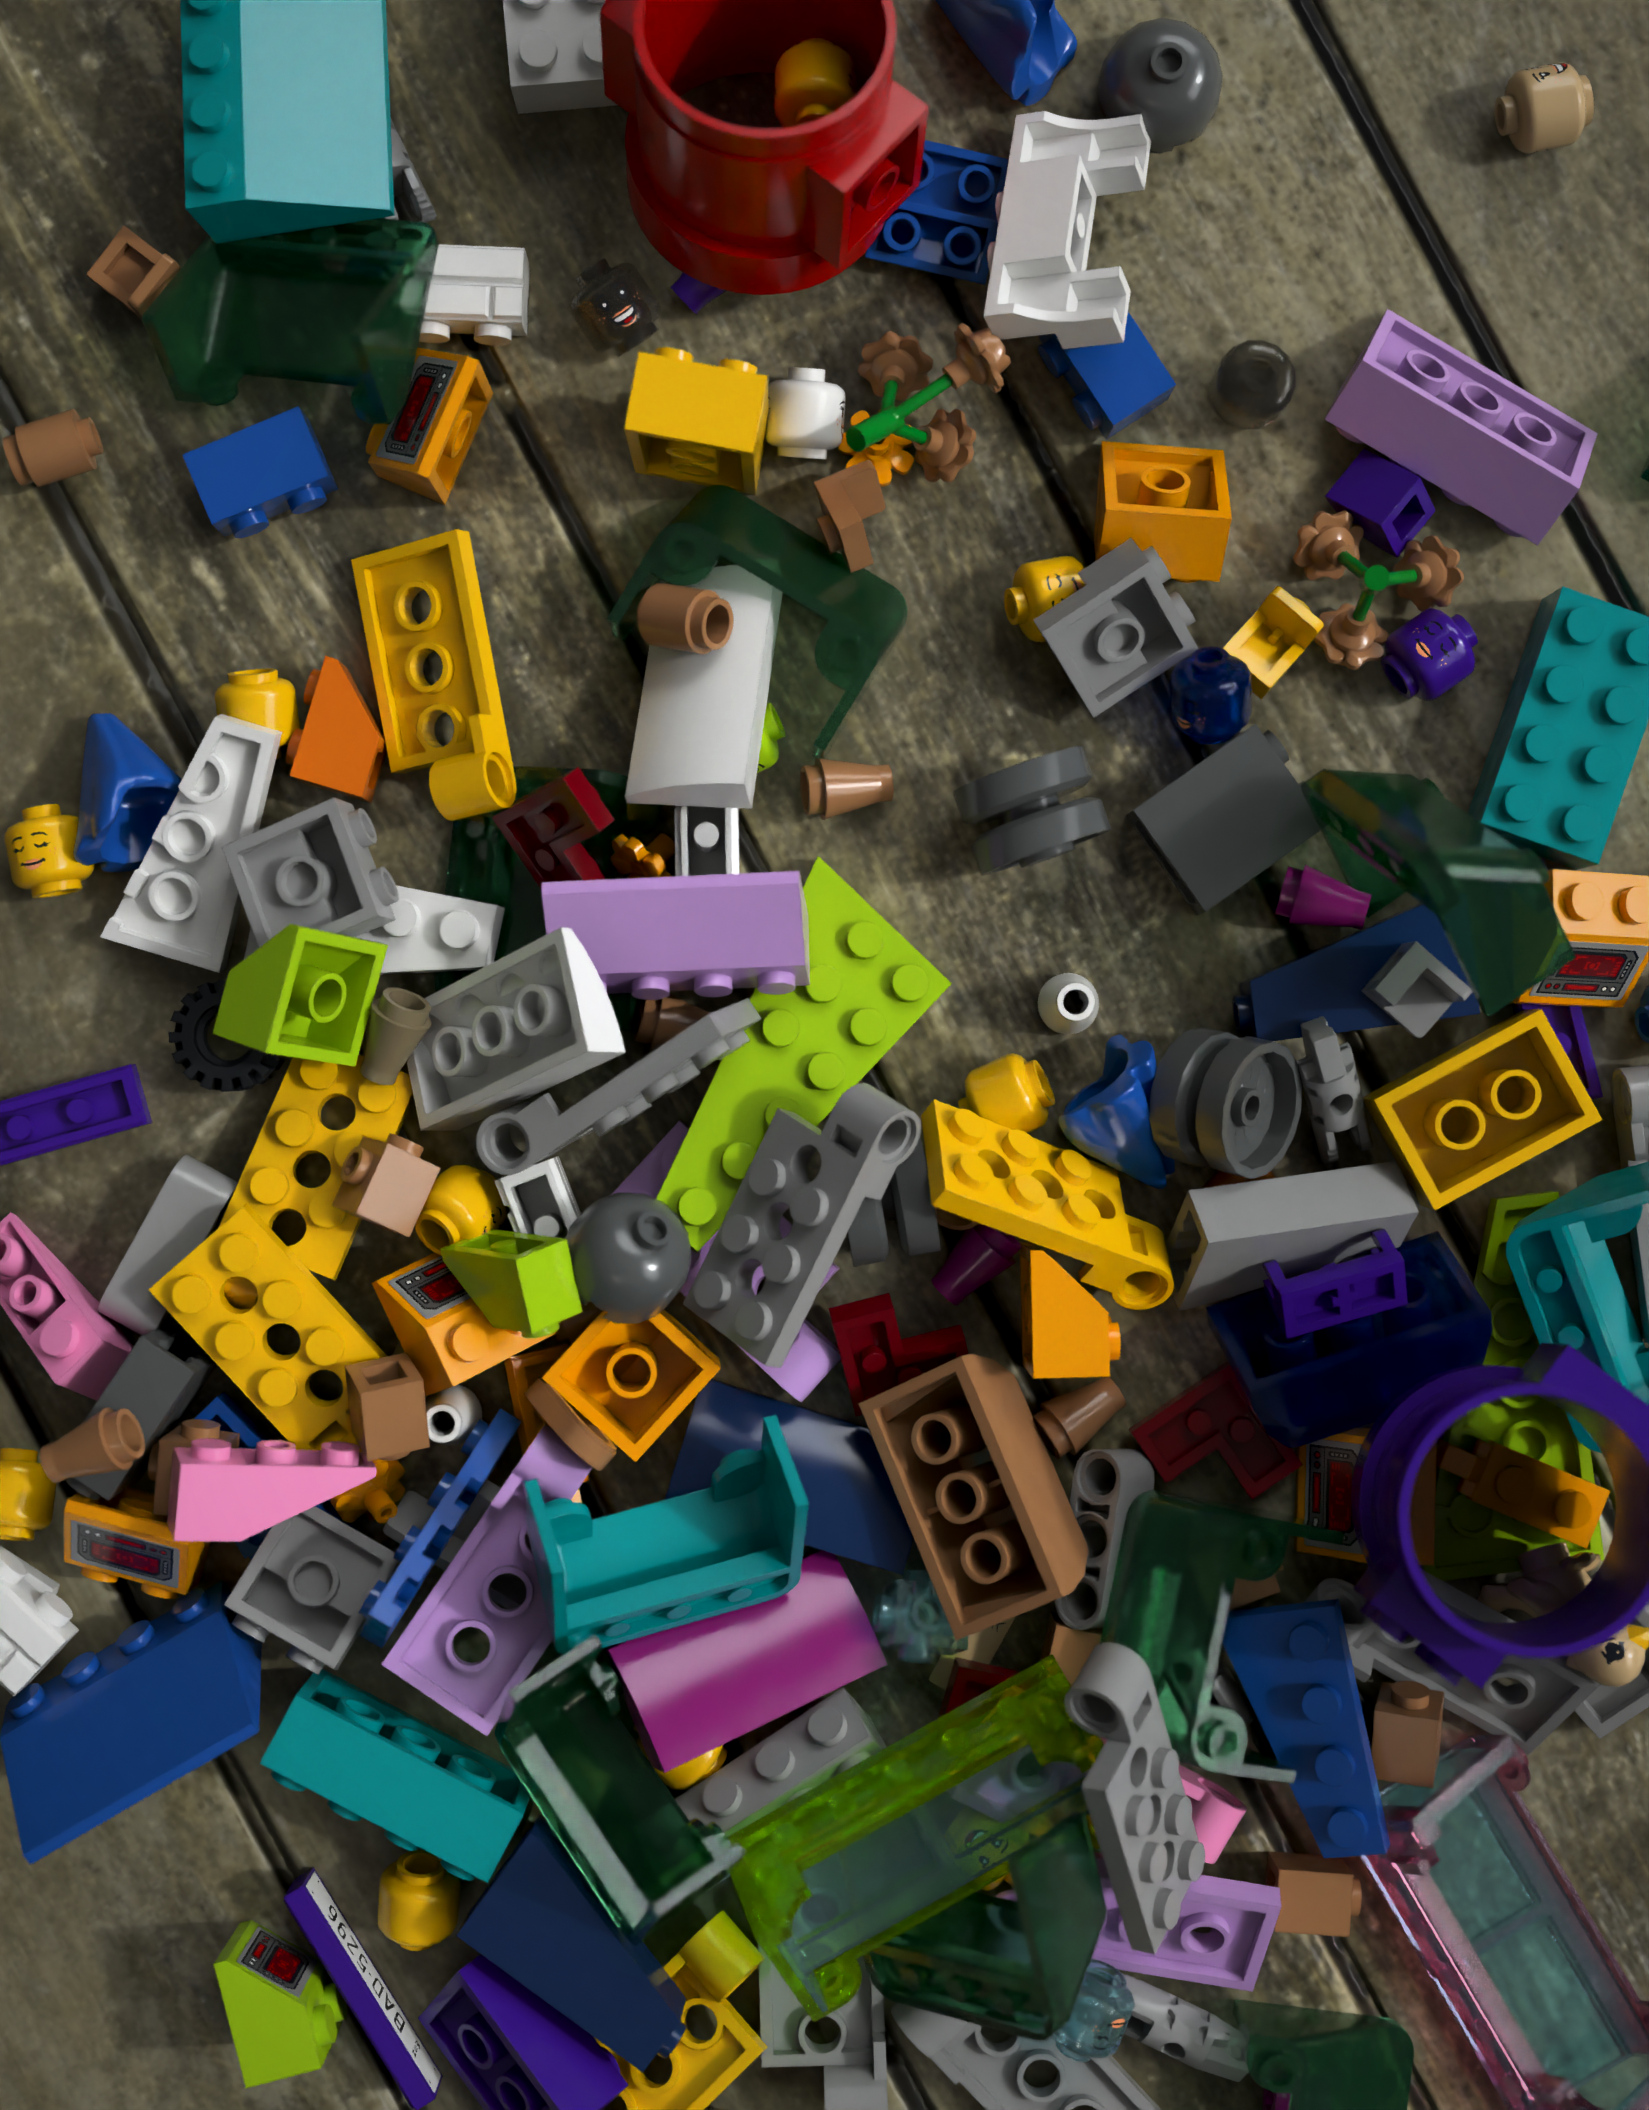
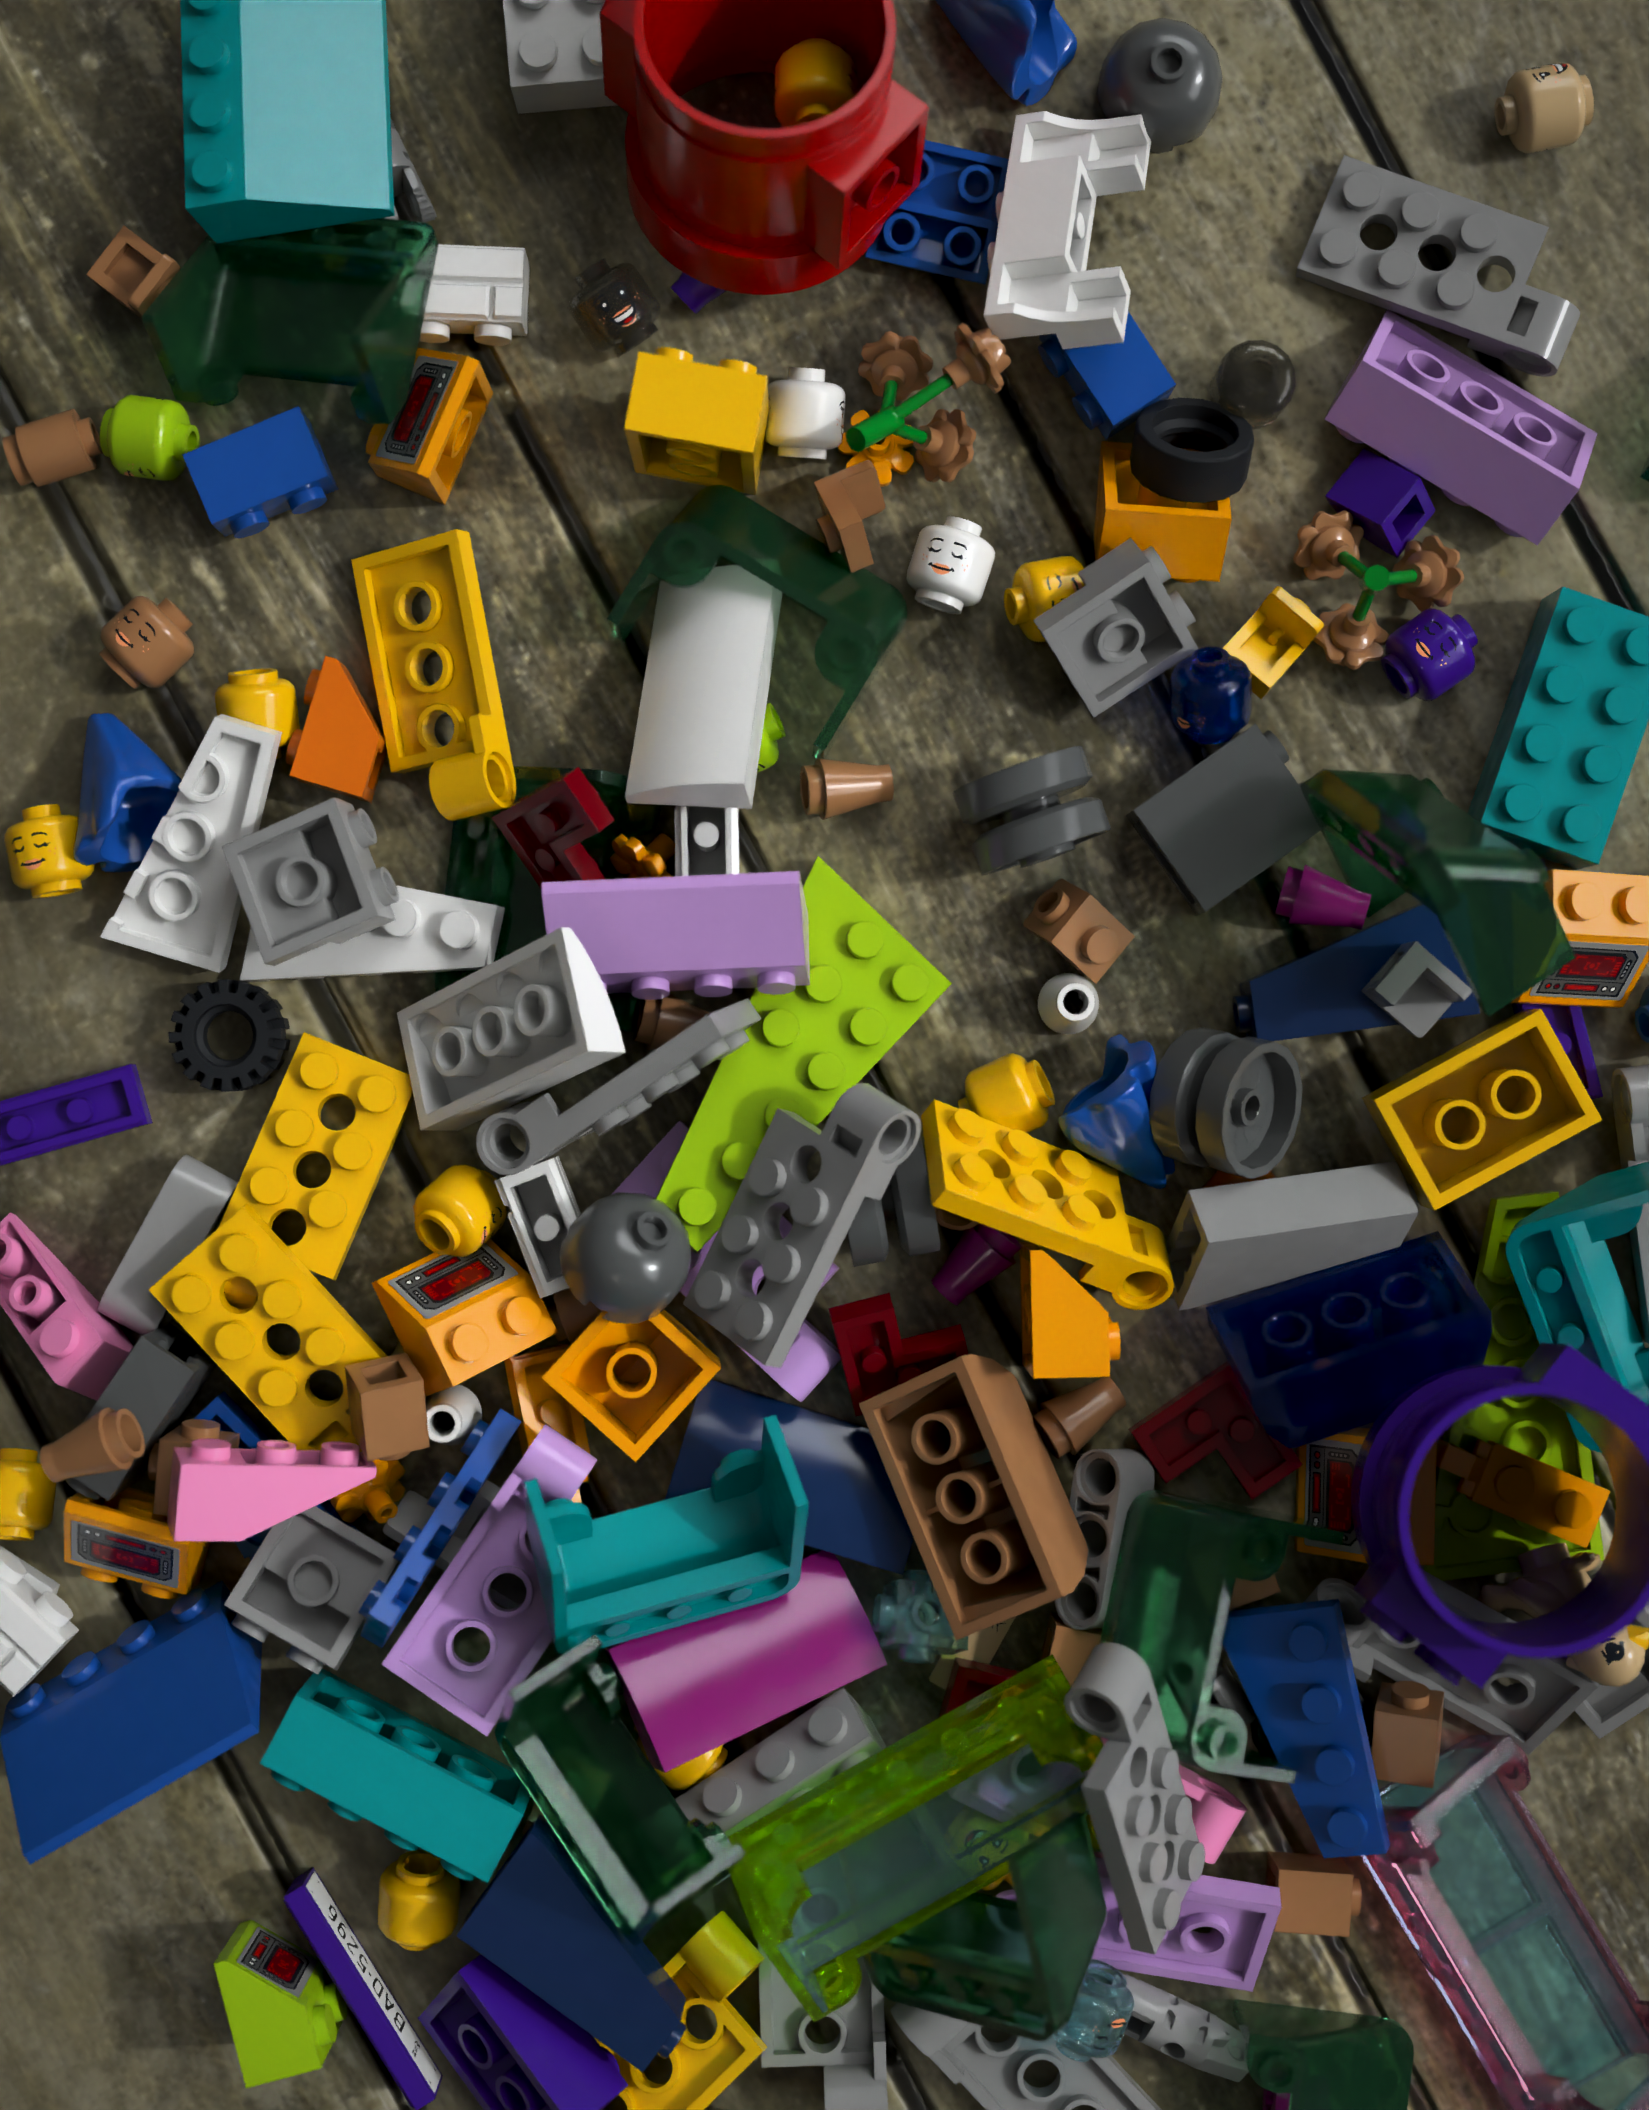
lime slope [212,924,388,1067] -> none
brick [332,1133,440,1238] -> none
dark tan cone [360,987,432,1085] -> none
lime slope [440,1229,582,1339] -> none
medium nougat tile [524,1376,616,1471] -> none
medium nougat brick [636,583,734,654] -> none
dark purple hinge [1262,1229,1408,1339] -> none
light grey hinge [1297,1016,1373,1165] -> none
none -> medium nougat head [99,596,194,689]
none -> lime head [100,395,200,481]
none -> white head [906,516,995,614]
none -> medium nougat bracket [1023,879,1135,984]
none -> black tyre [1130,398,1254,503]
none -> light grey hinge [1296,155,1580,377]

